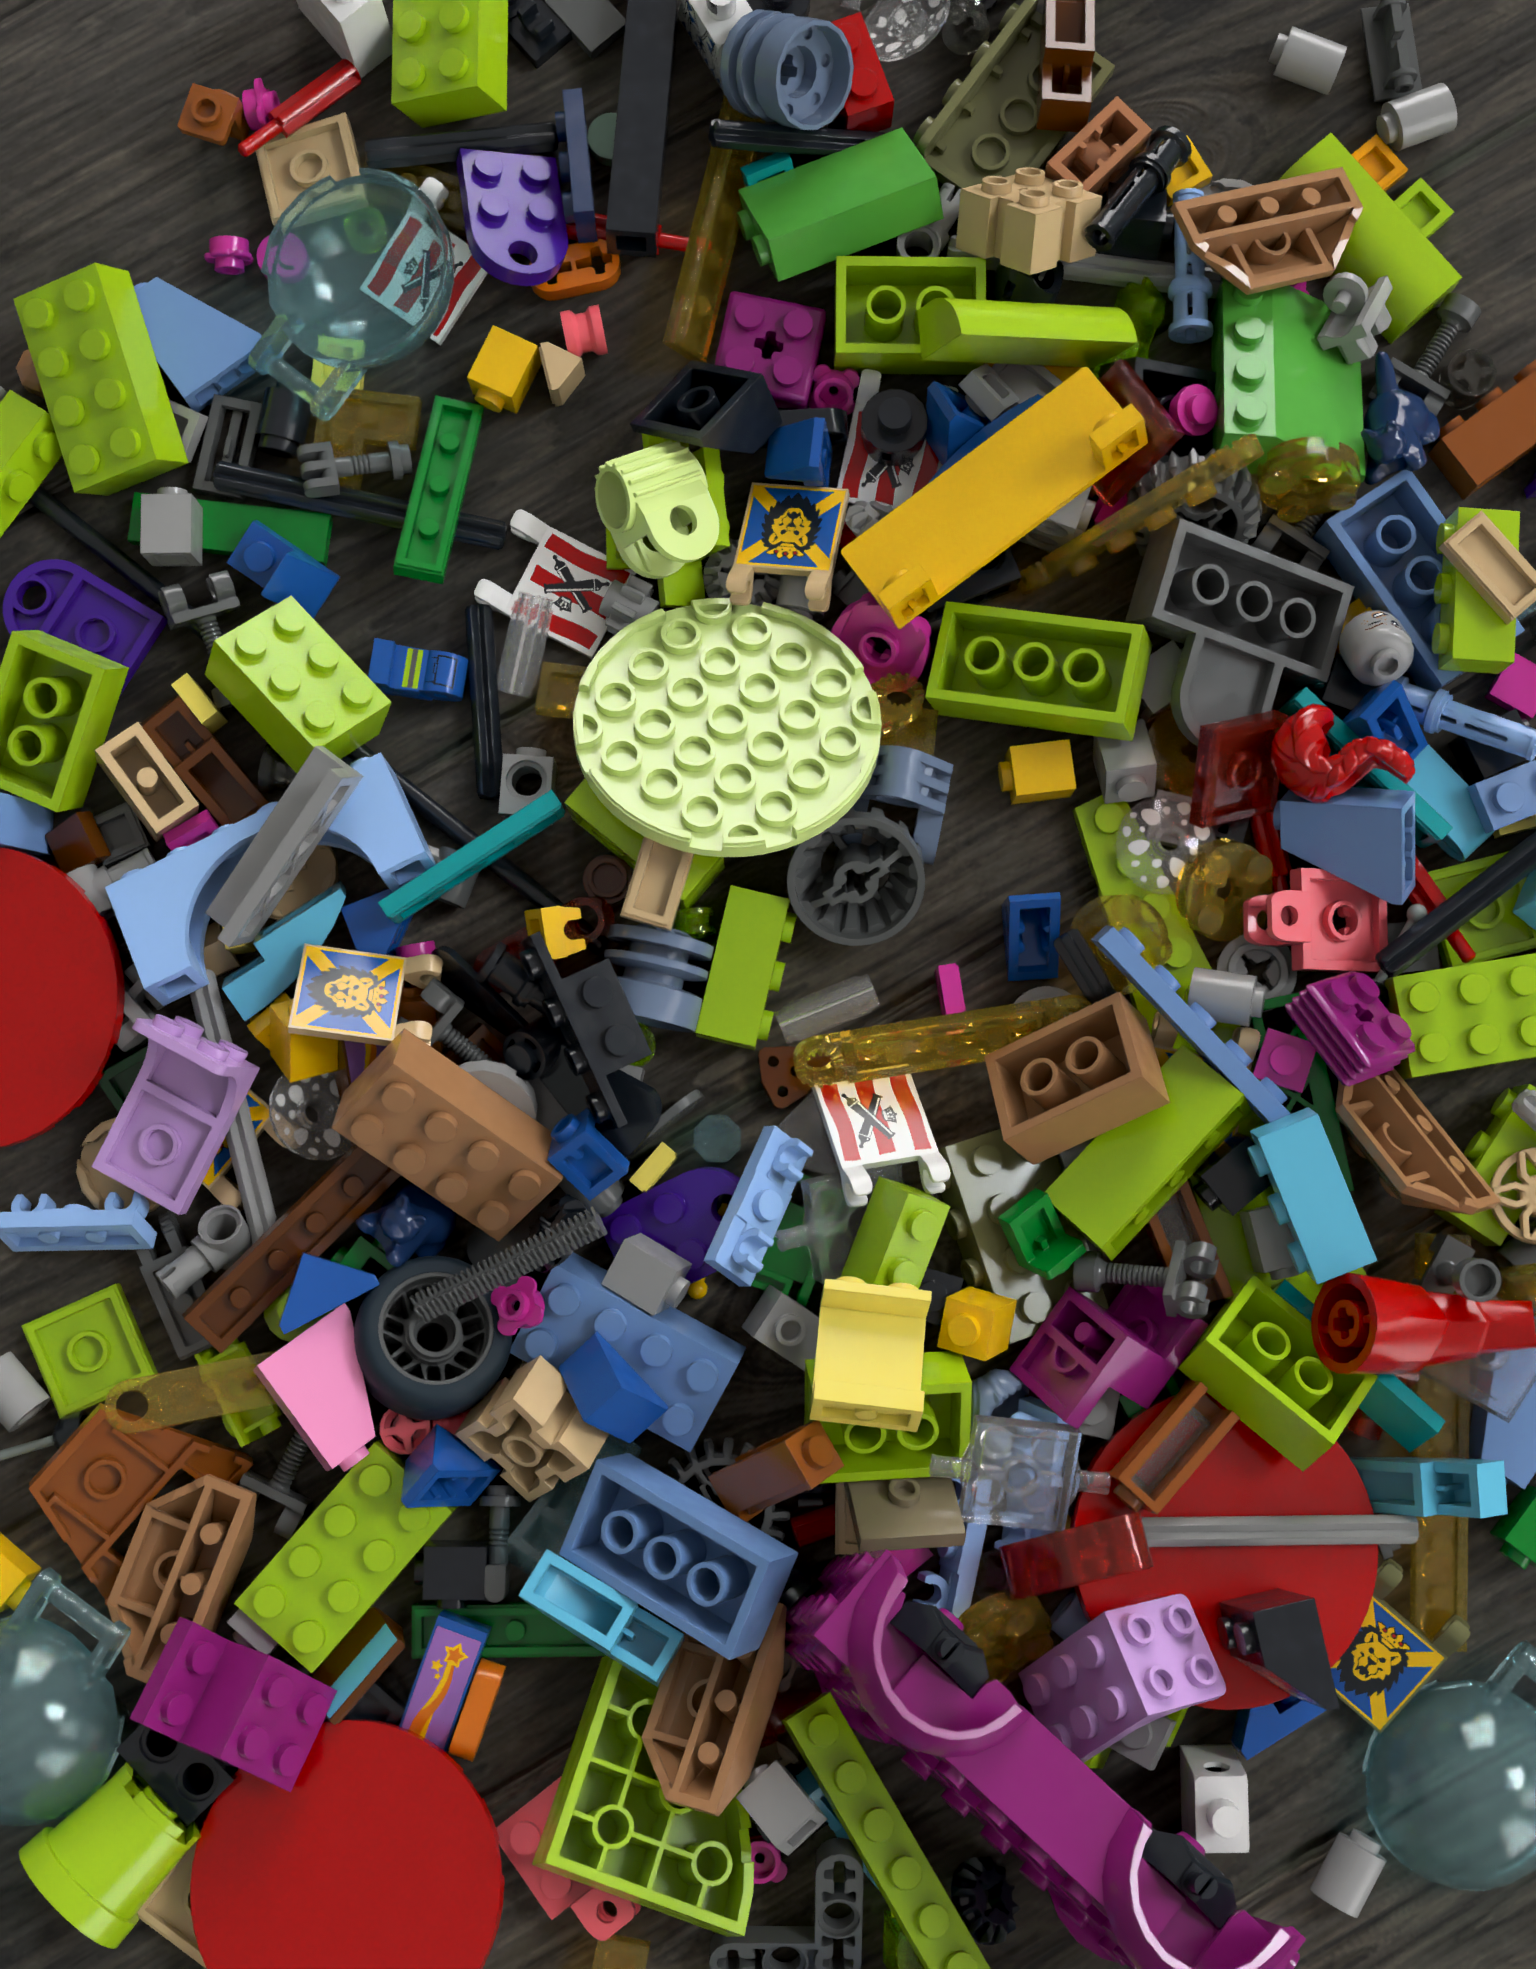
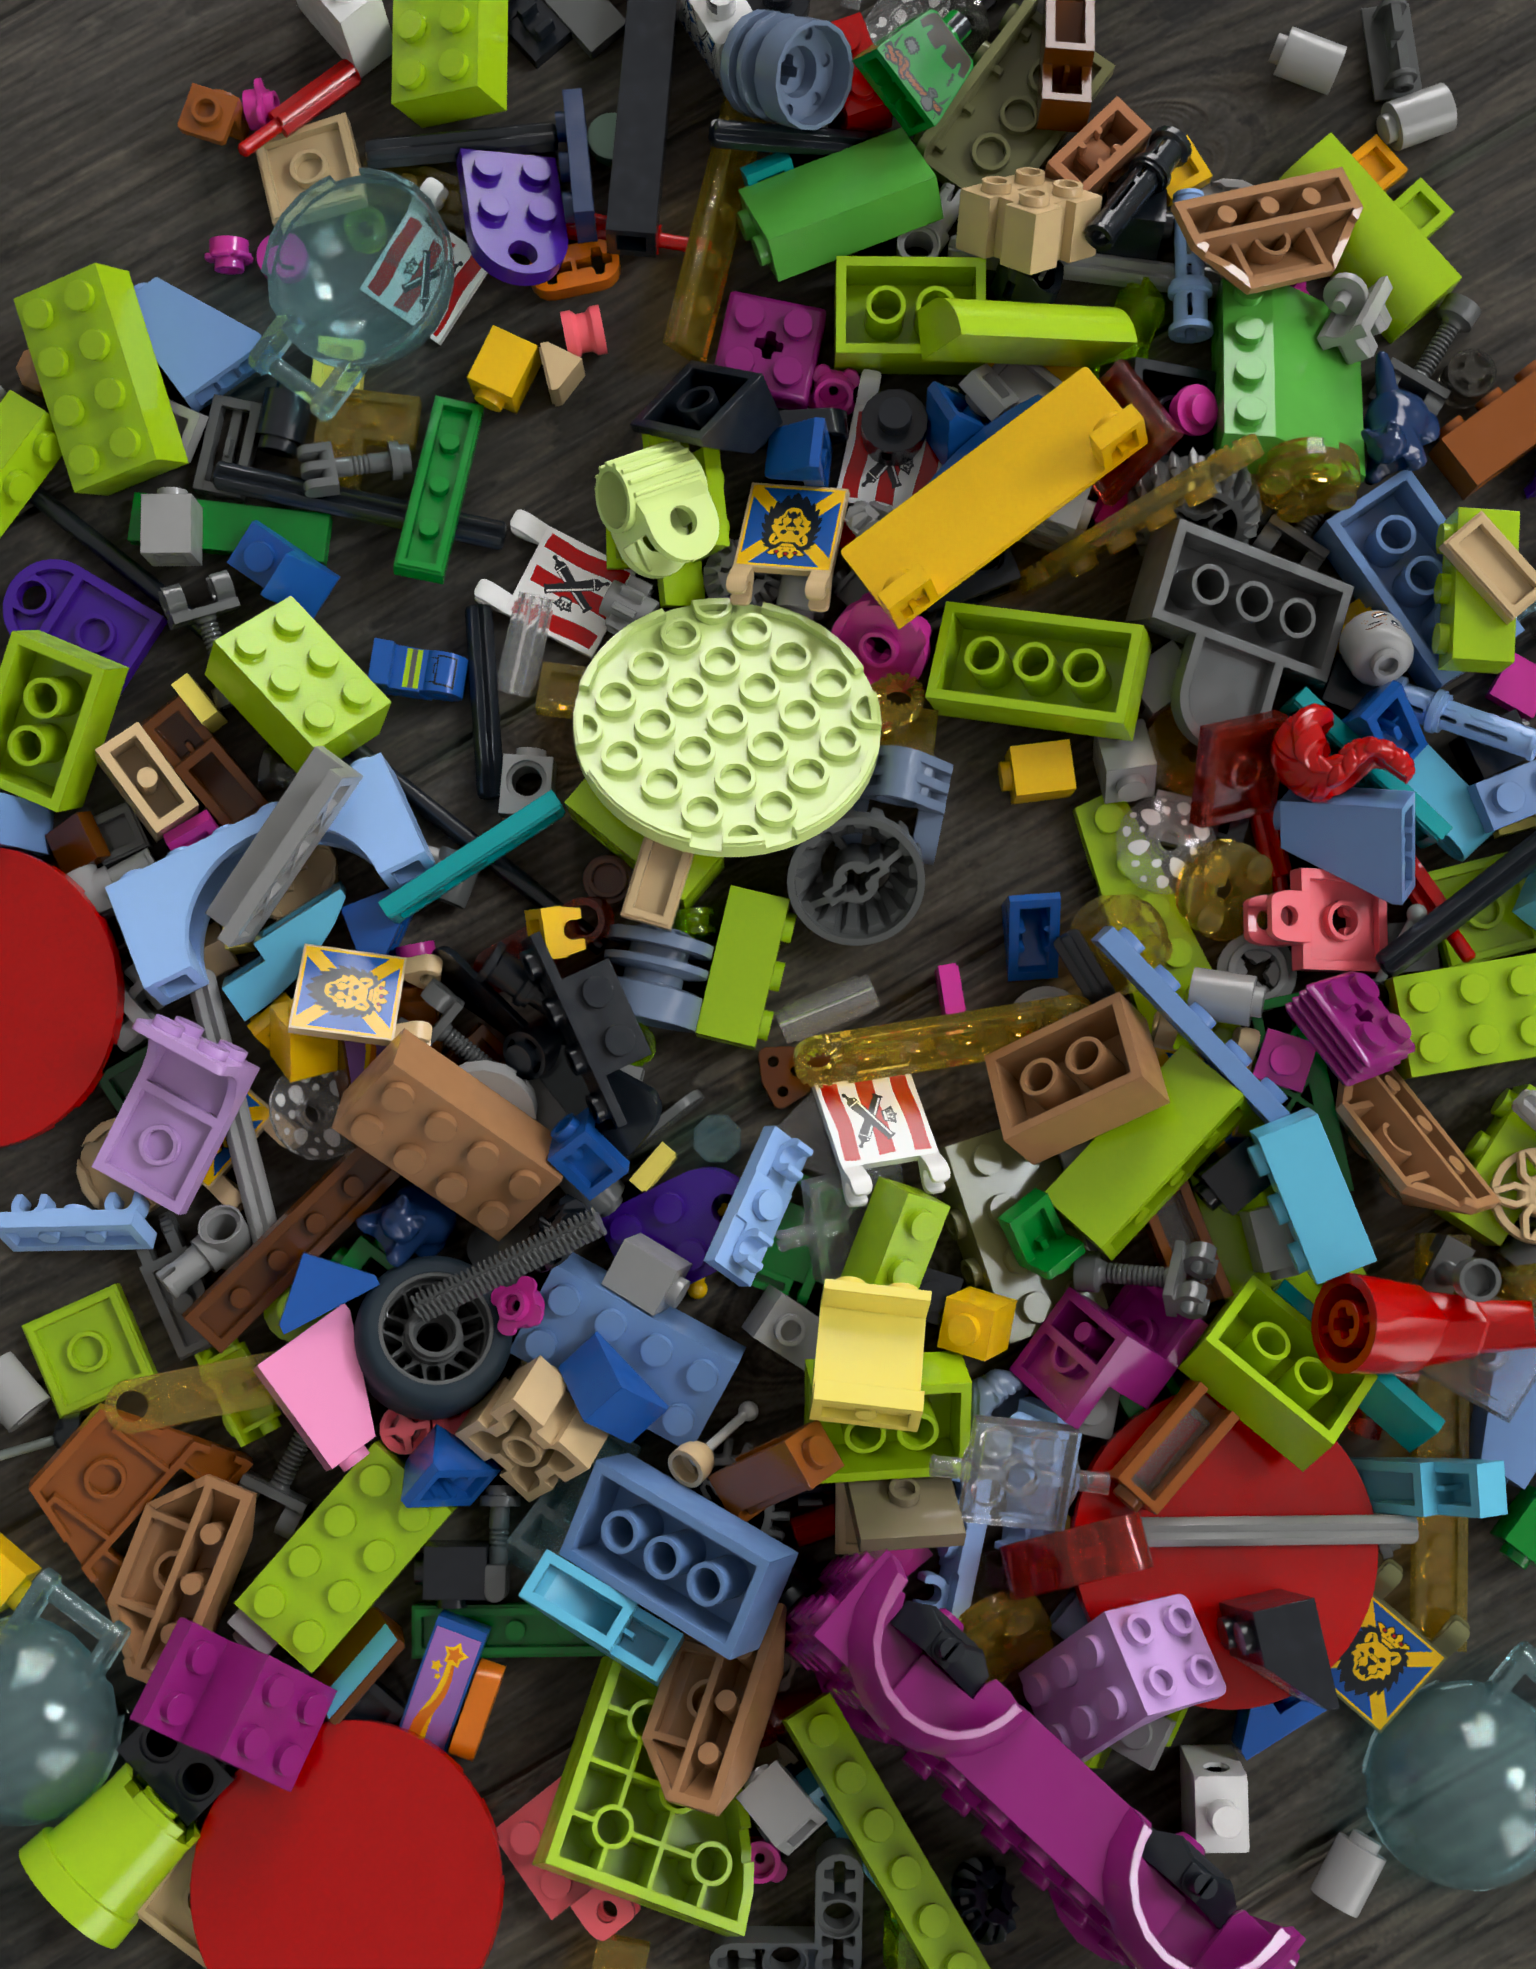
none -> tan hinge [668,1401,759,1488]
none -> green torso [852,8,973,137]

